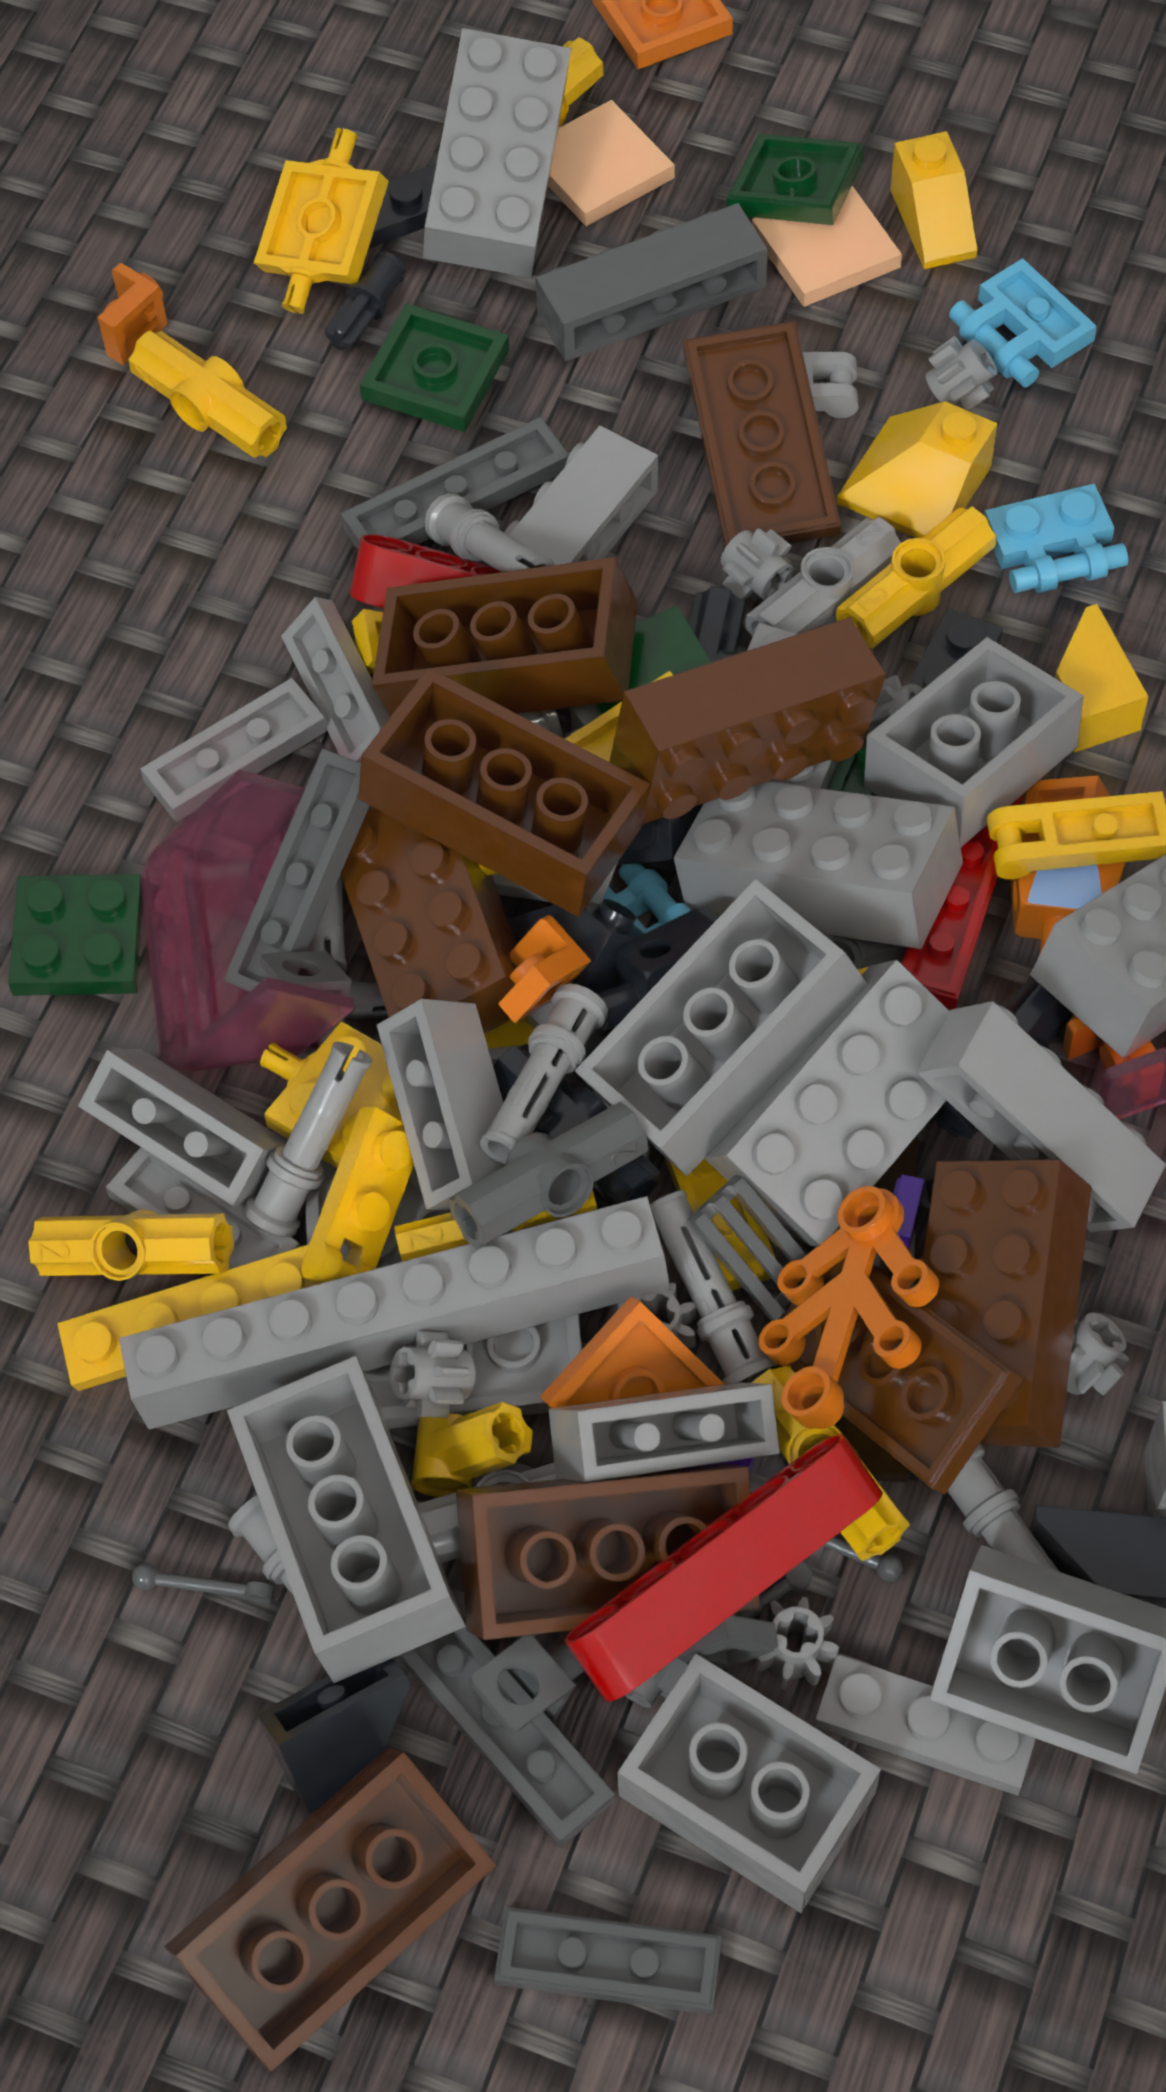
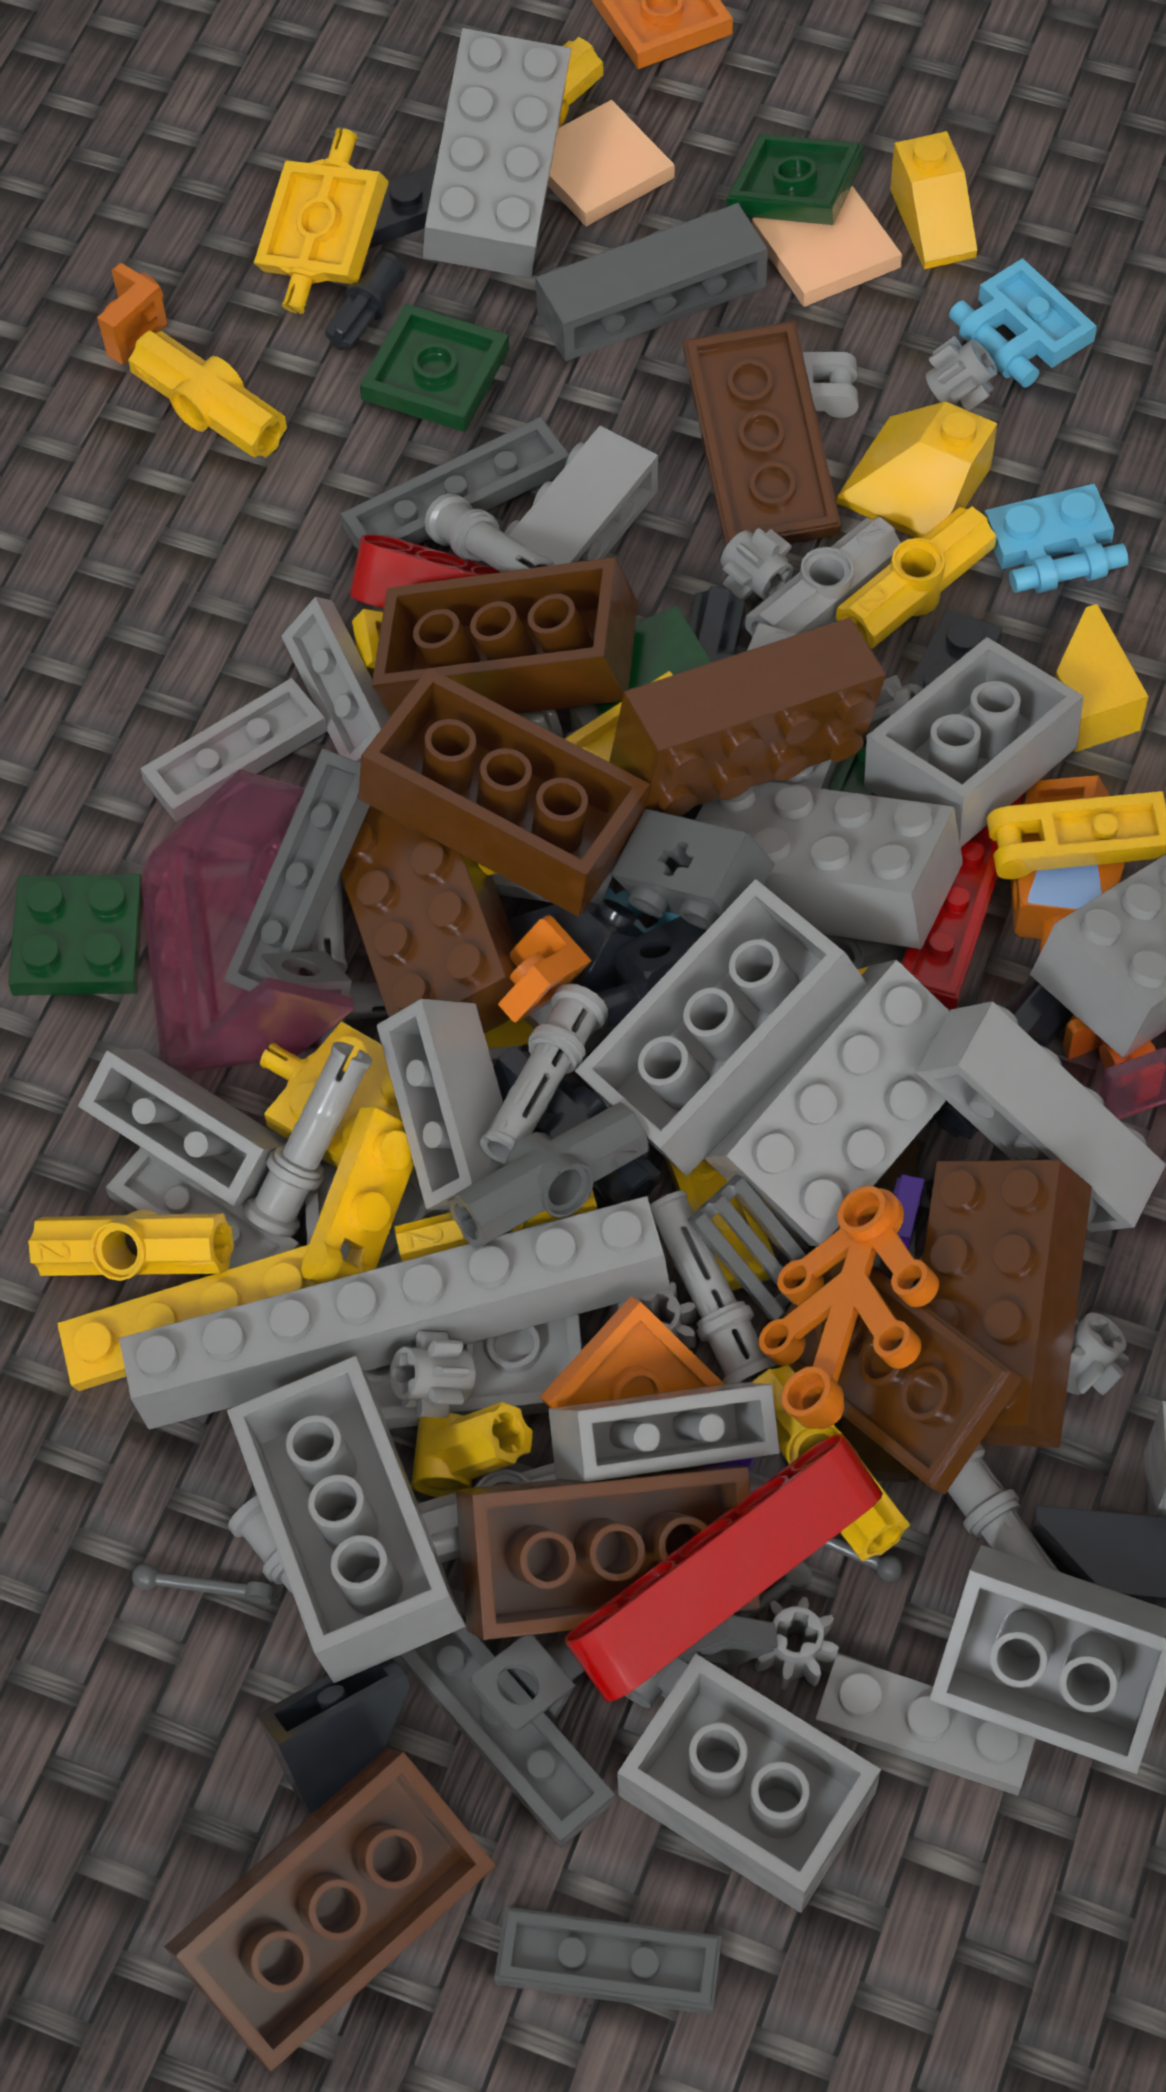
none -> dark grey brick [611,809,775,930]

